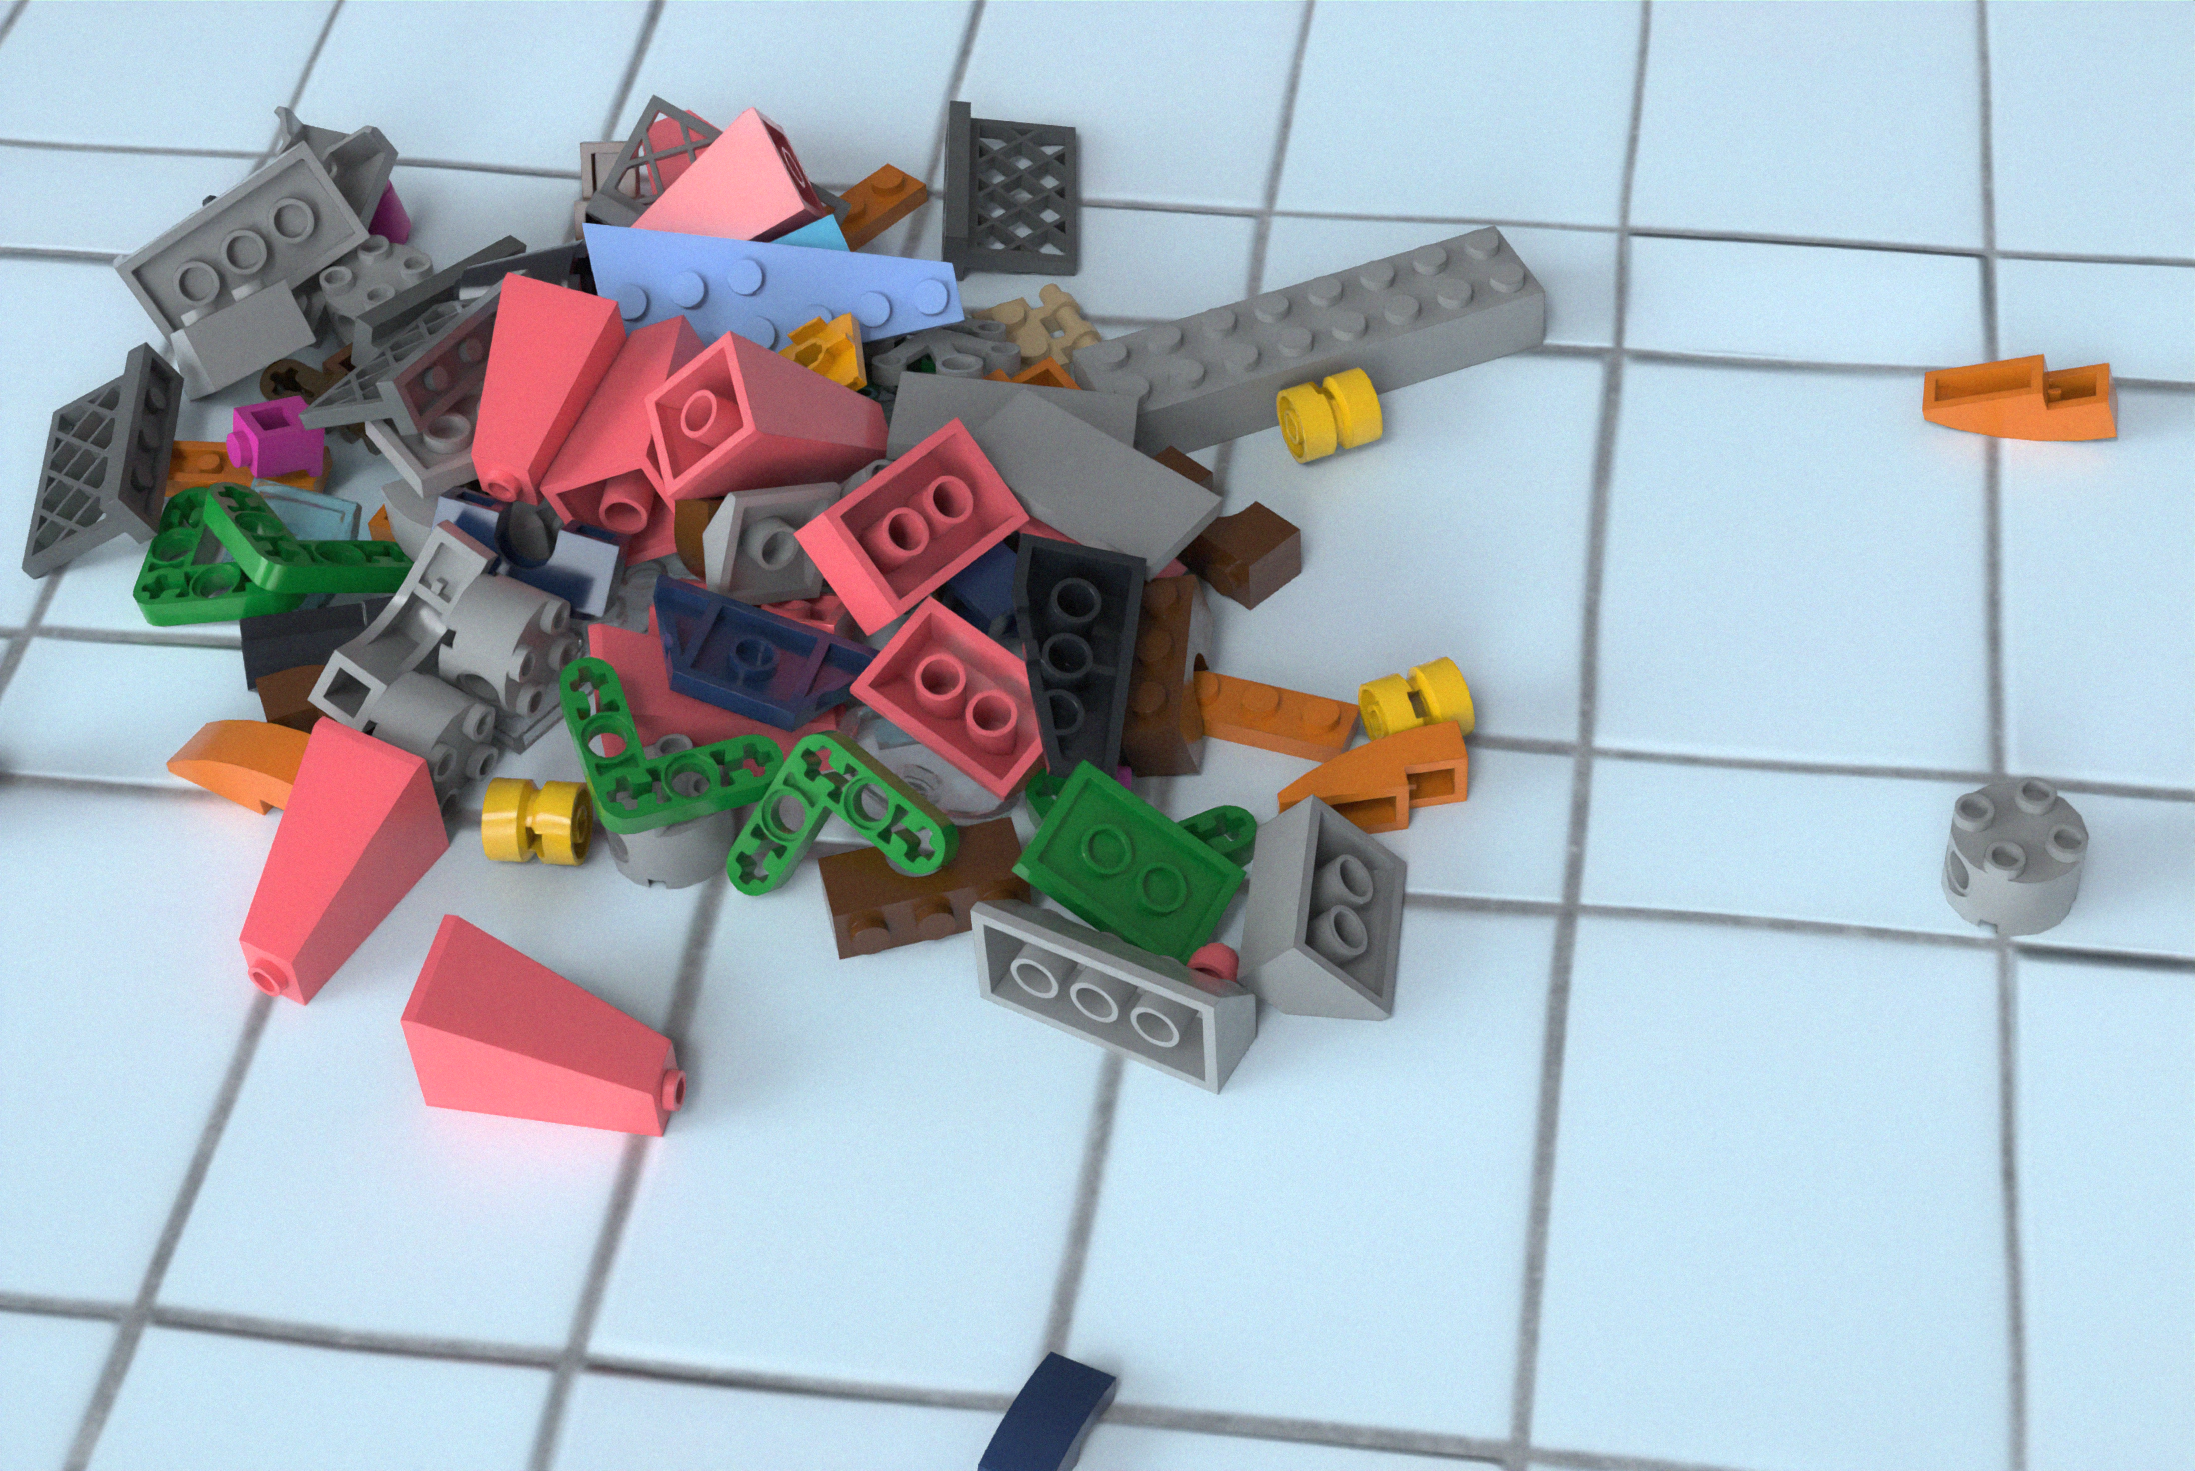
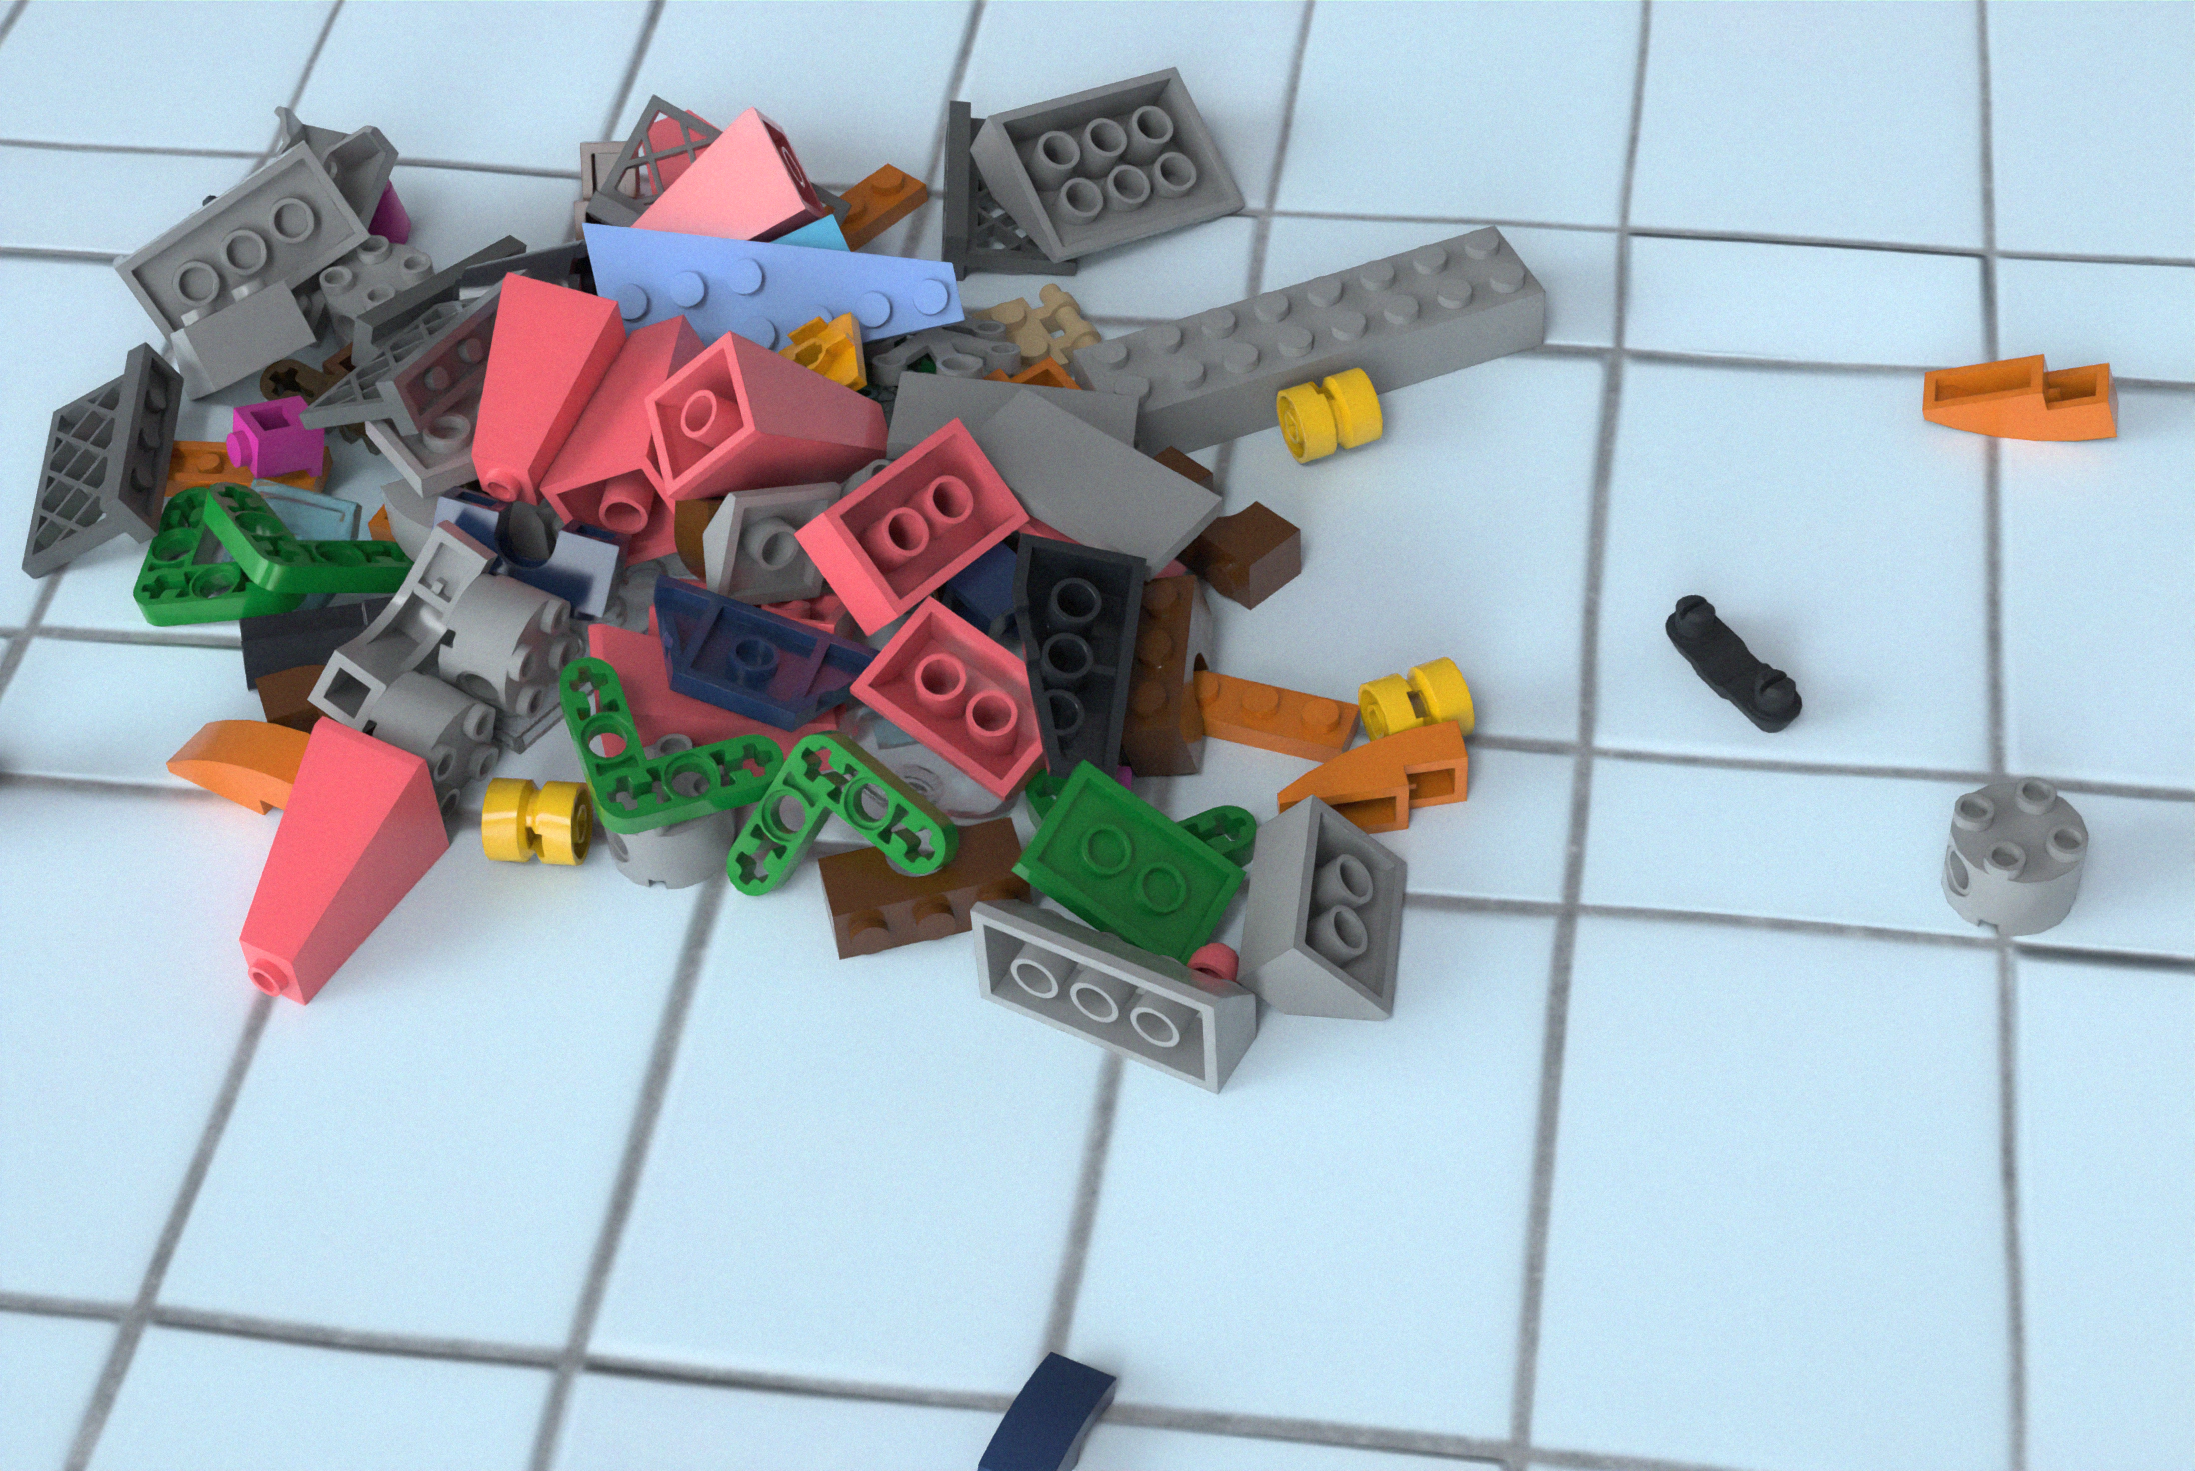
coral slope [400,914,686,1137] -> none
none -> light grey slope [969,67,1245,264]
none -> black piece [1665,595,1802,733]

